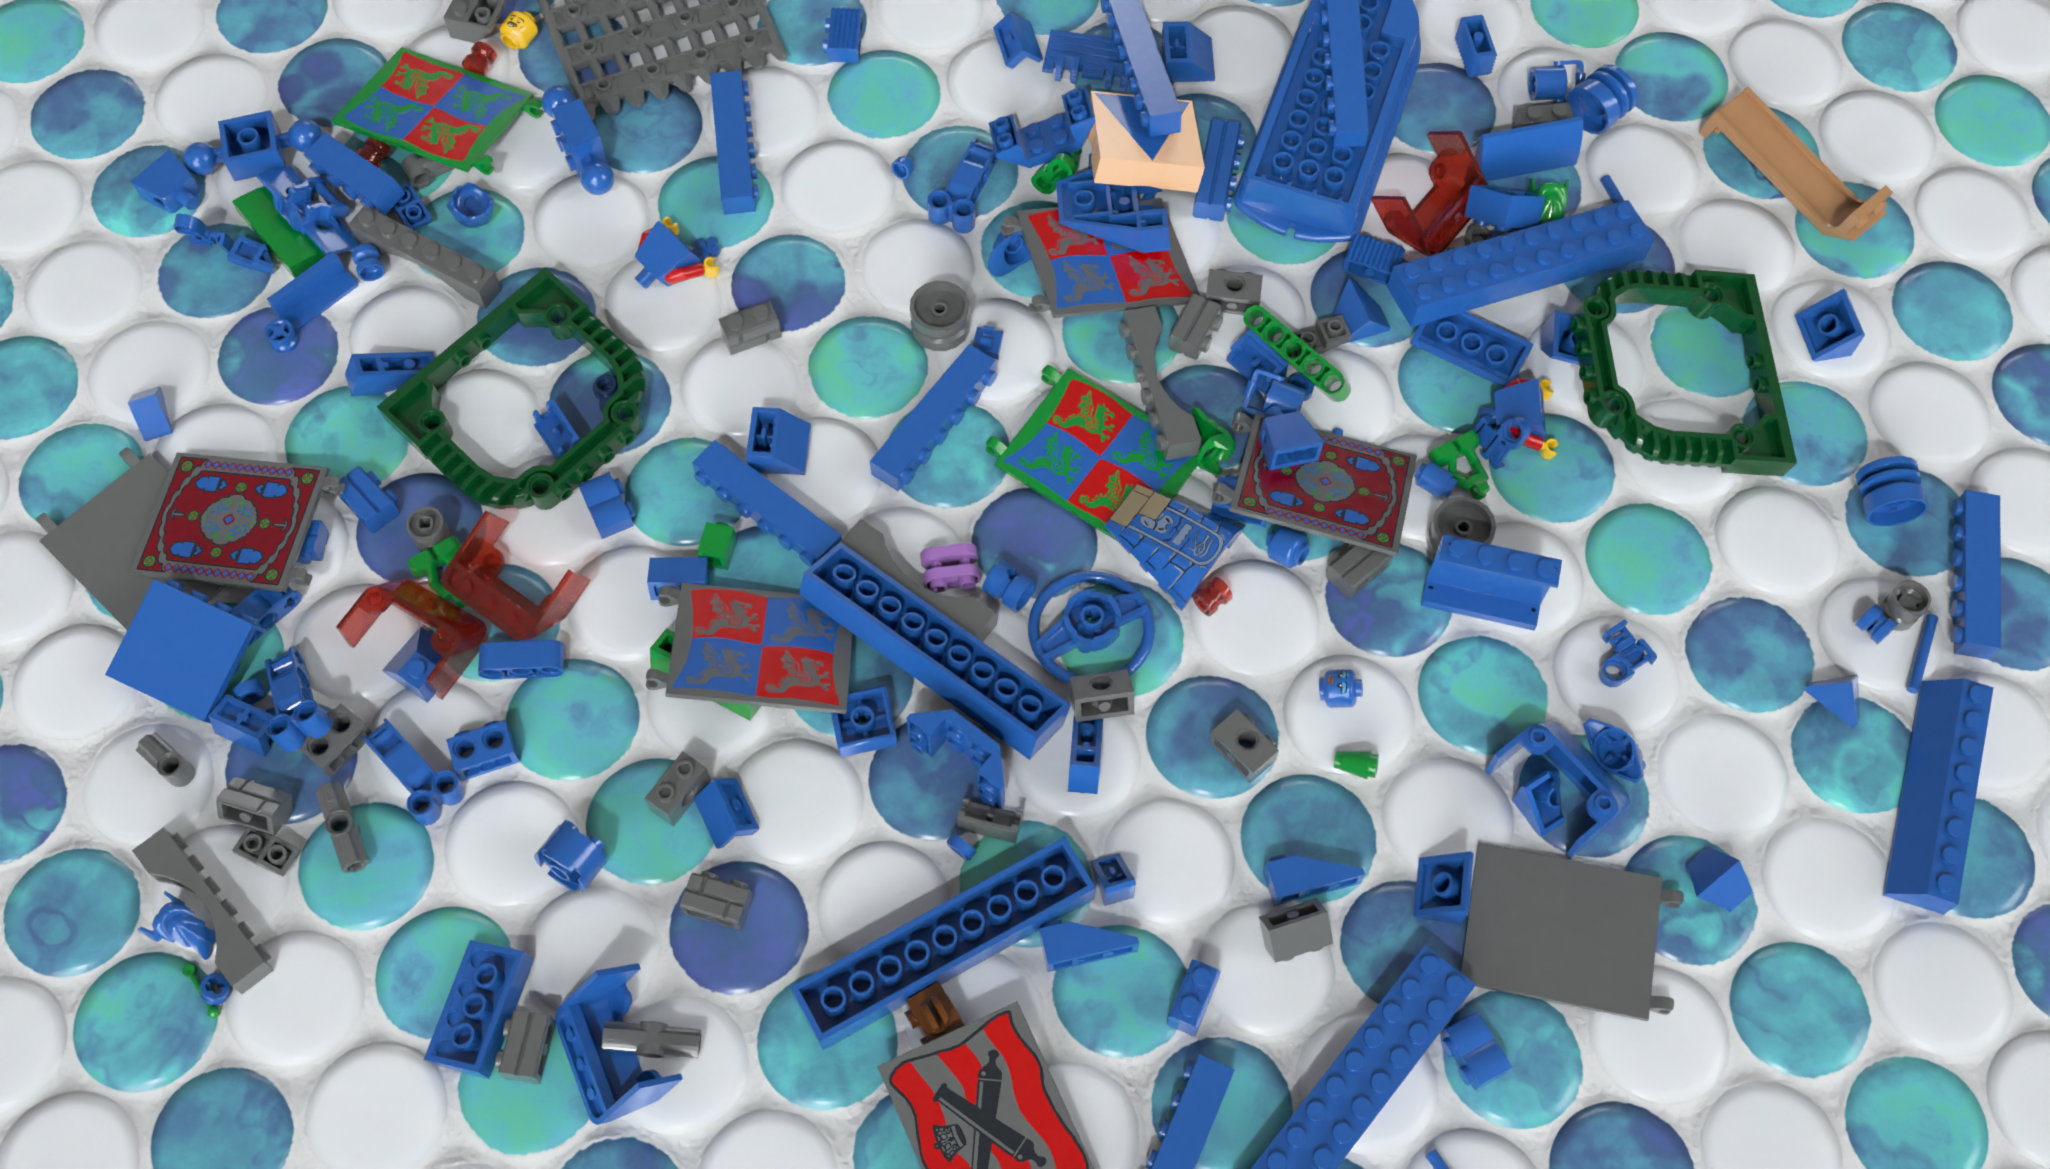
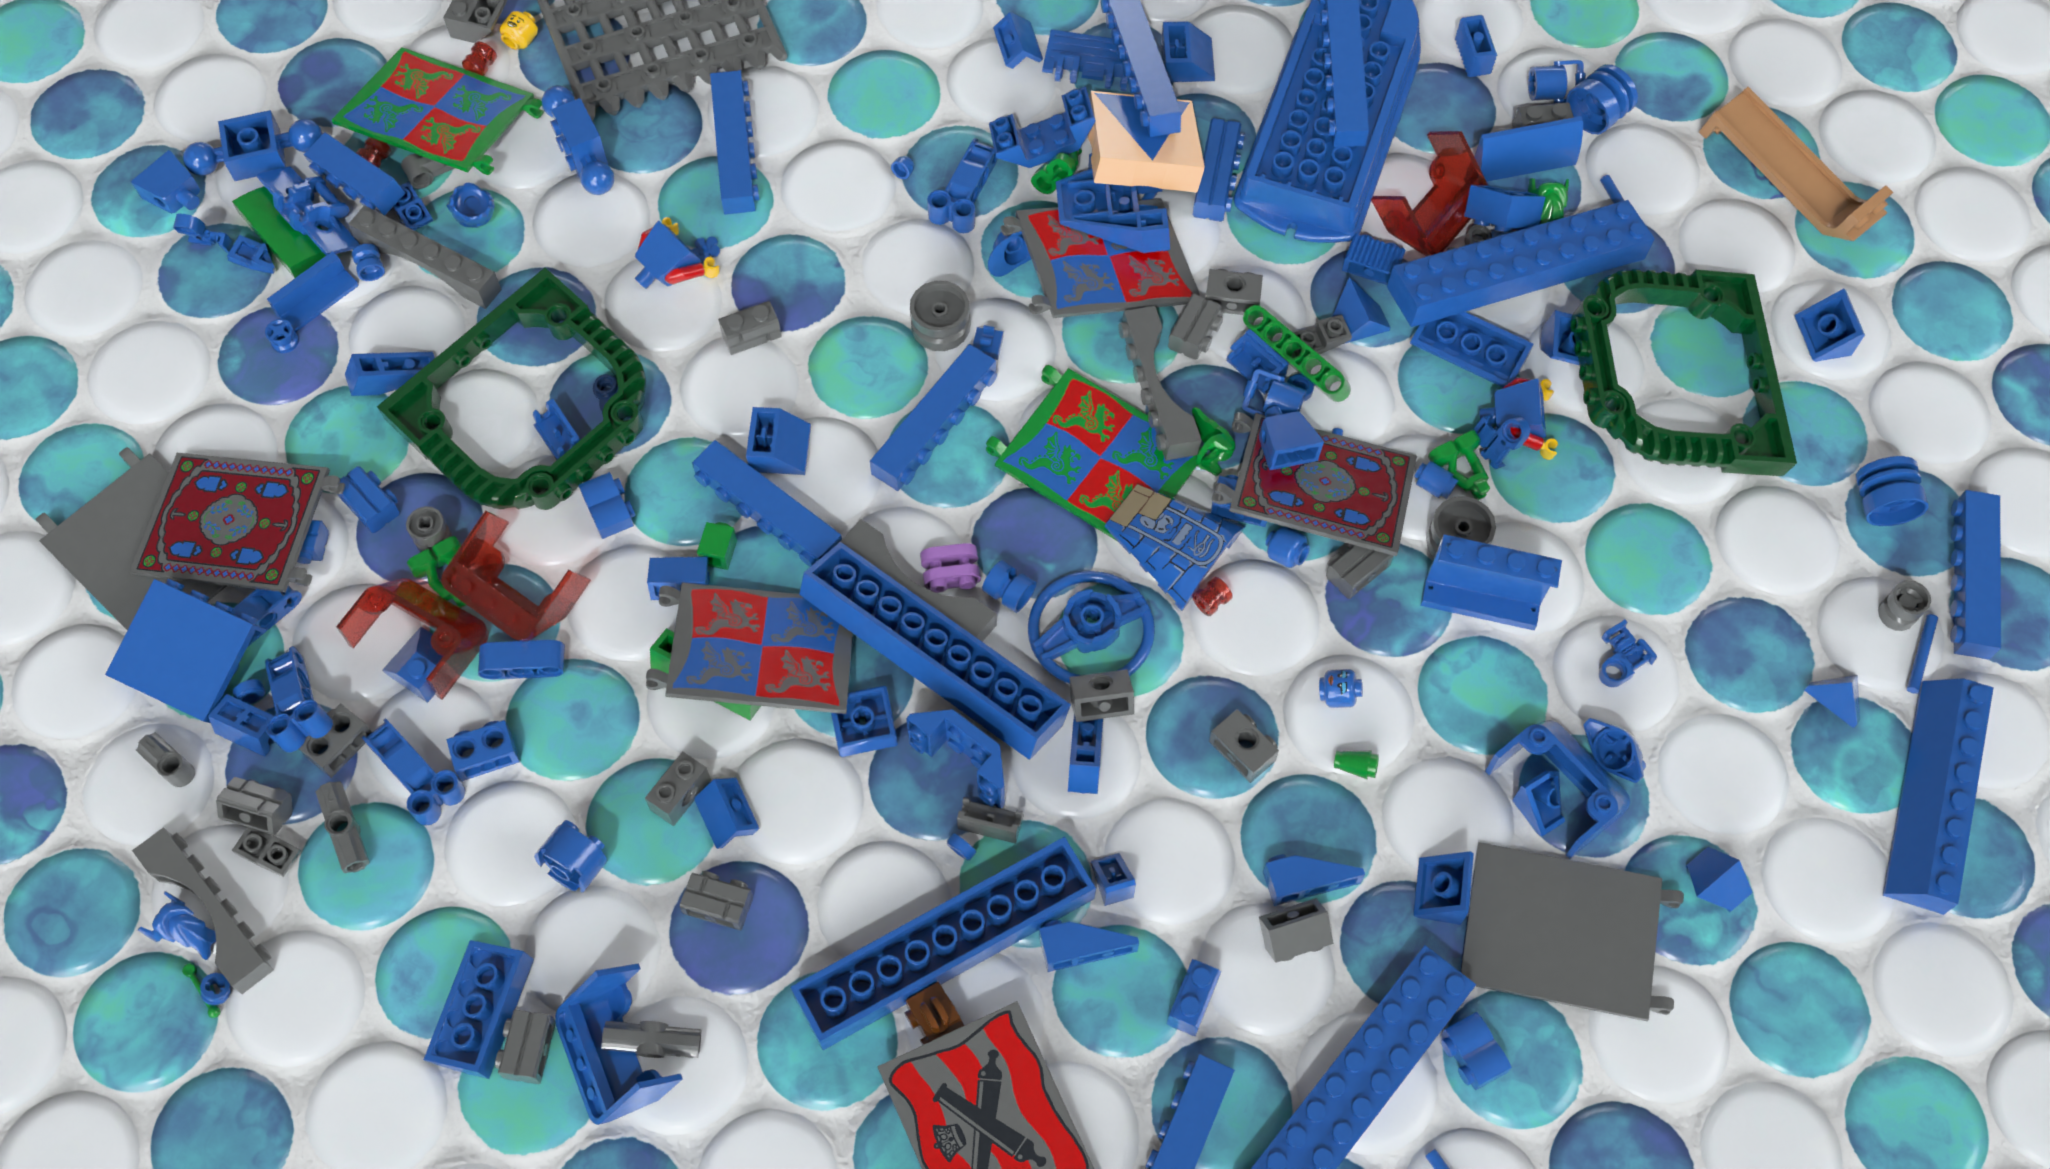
slope [128,386,173,442] -> none
blue brick [823,7,863,63] -> none
blue wheel [1855,604,1899,645] -> none

